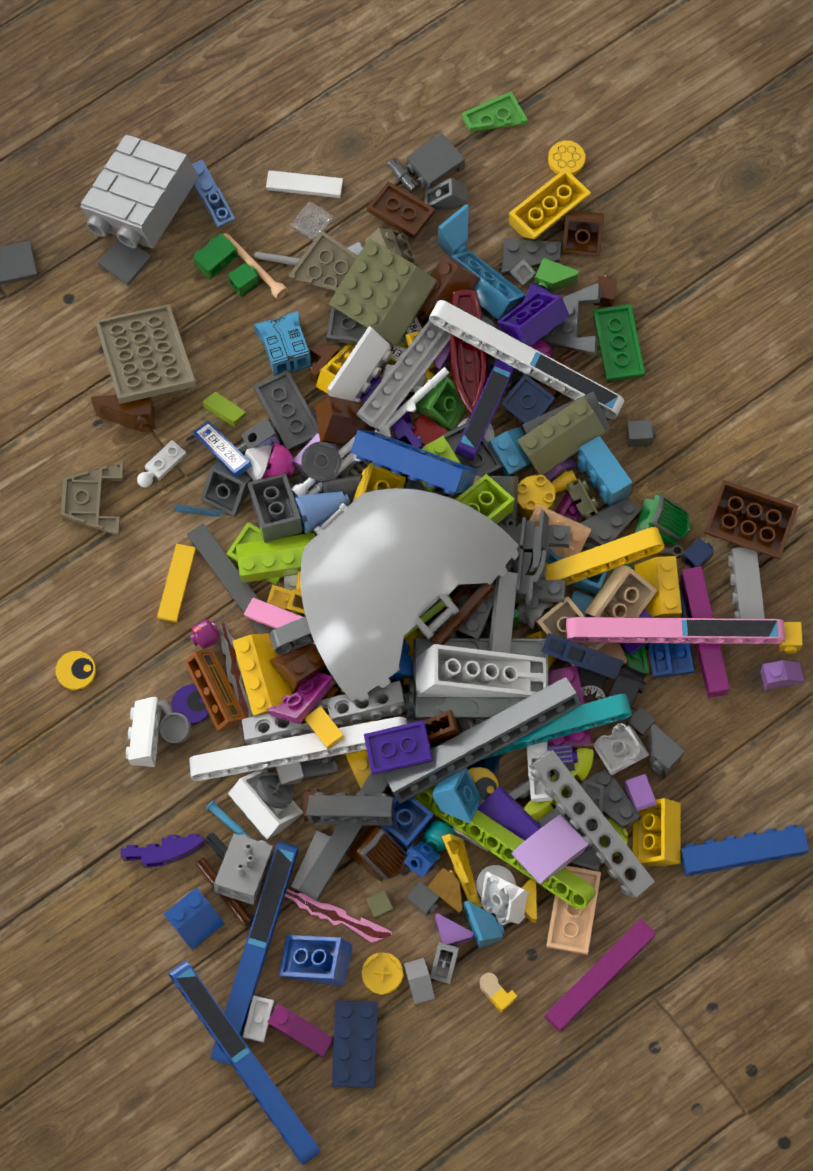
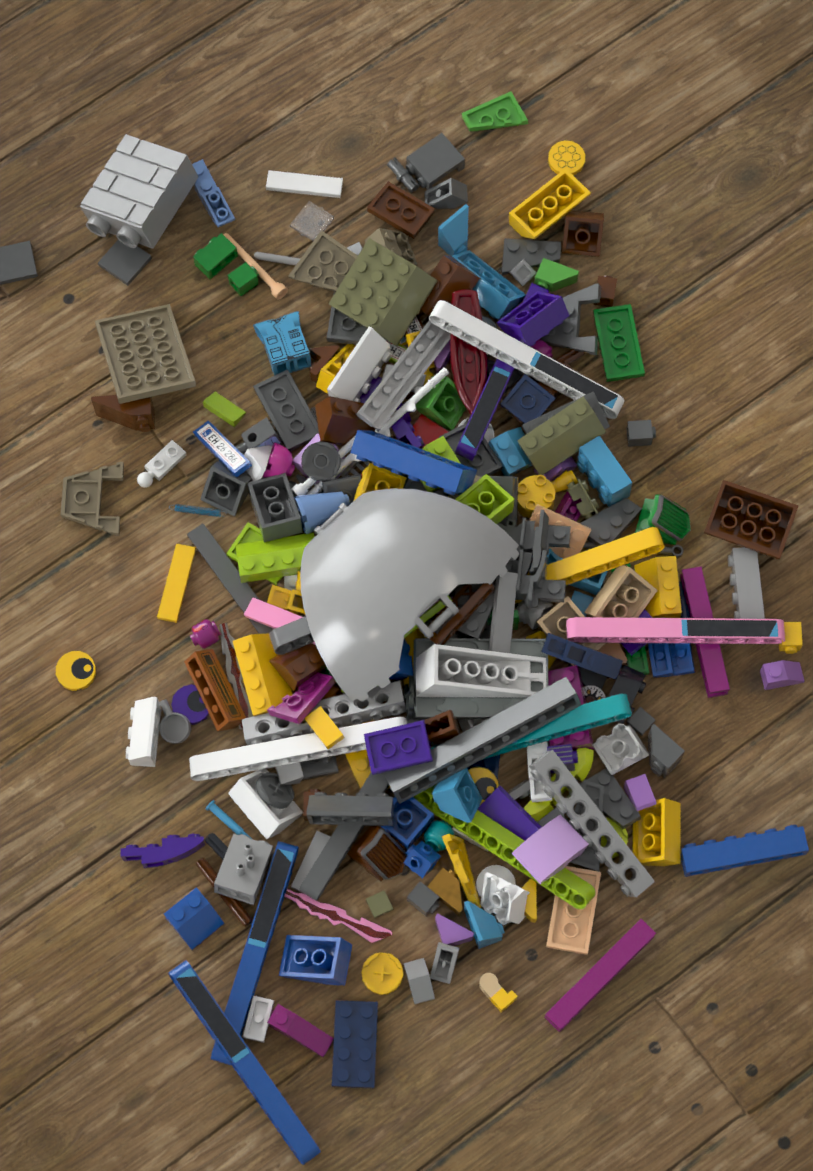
dark blue brick [681,538,714,568] -> none

